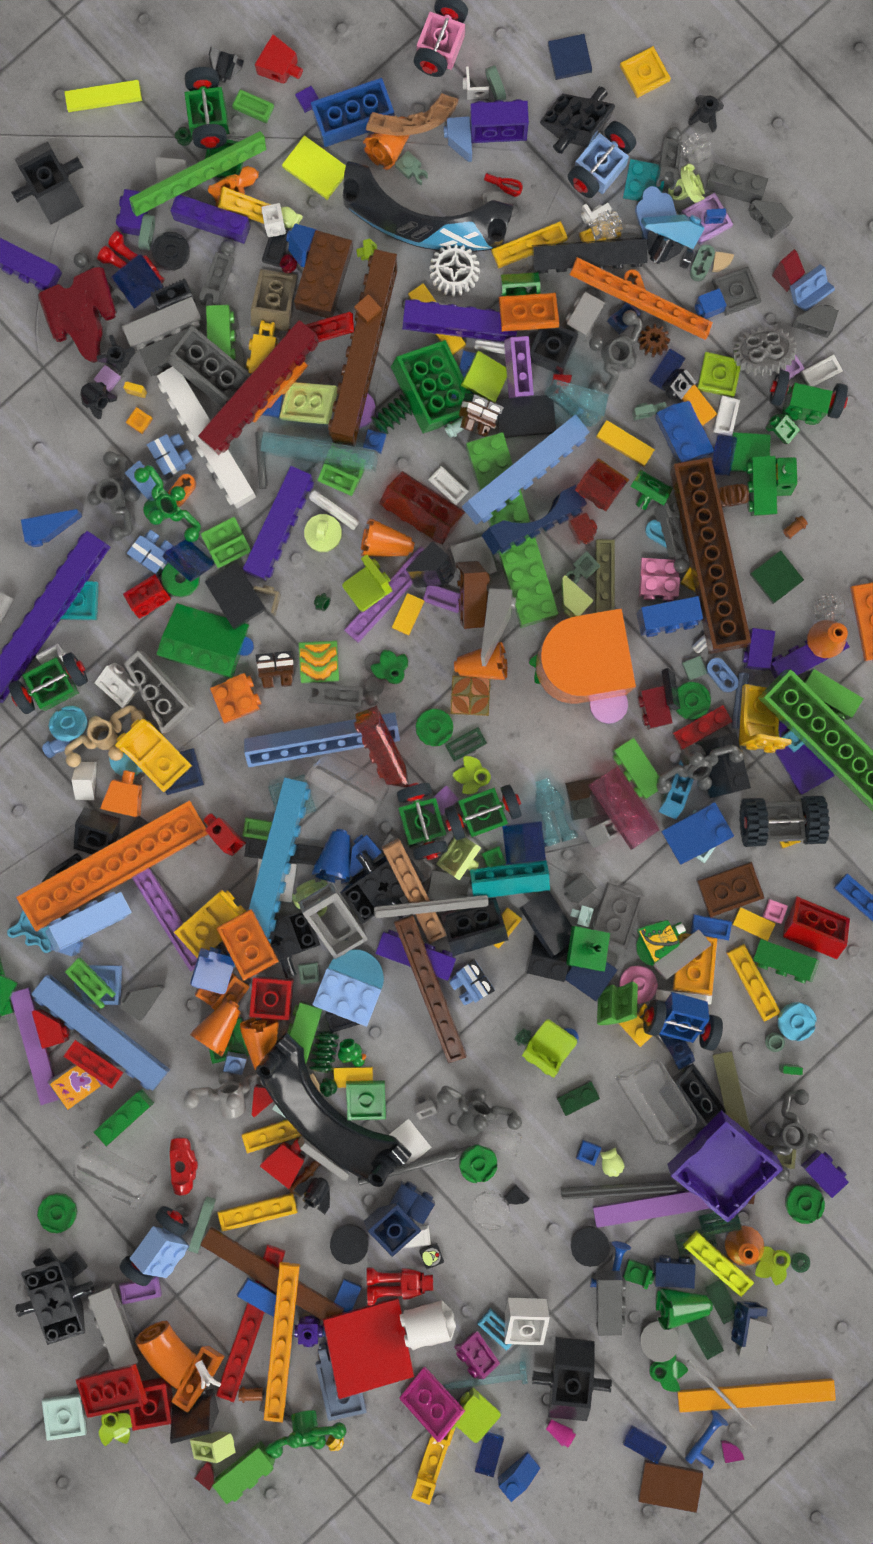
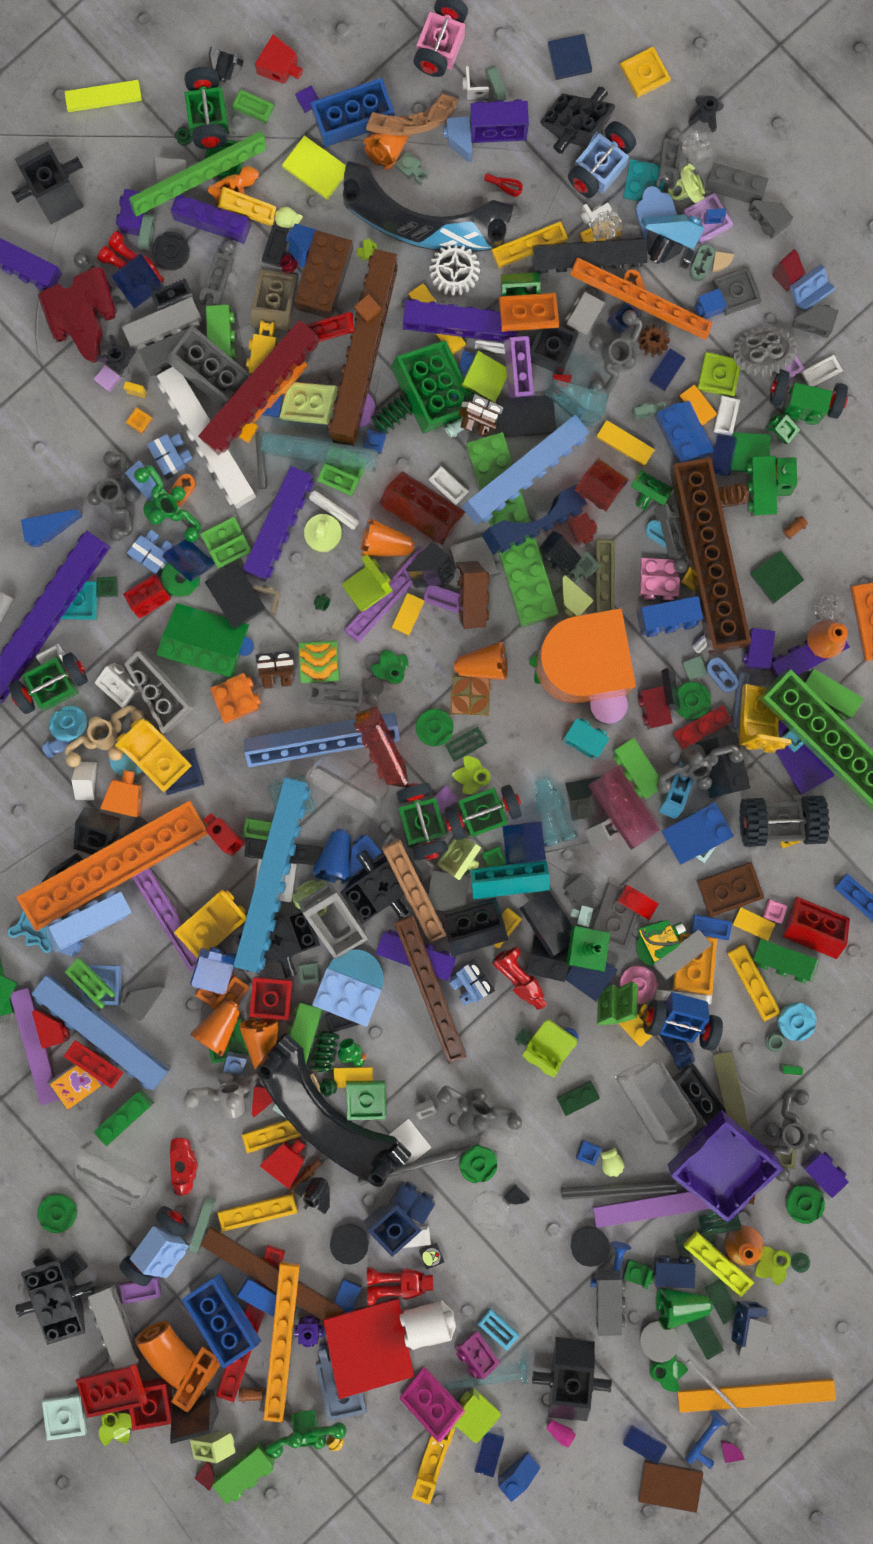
black brick [80,382,117,419] -> none
white bar [195,1360,221,1389] -> none
orange tile [216,909,279,981] -> none
white bracket [261,203,286,237] -> none
light grey tile [298,1136,350,1181] -> none
light grey axle [374,895,488,918] -> none
light grey wedge [481,588,516,666] -> none
white slope [504,1298,550,1345] -> none
black brick [662,369,697,400] -> none
none -> dark green plate [97,576,118,598]
none -> blue brick [182,1273,261,1369]
none -> light orange tile [238,422,258,444]
none -> red piece [492,946,547,1010]
none -> black brick [538,531,582,575]
none -> teal brick [562,718,610,760]
none -> red slope [616,885,659,920]

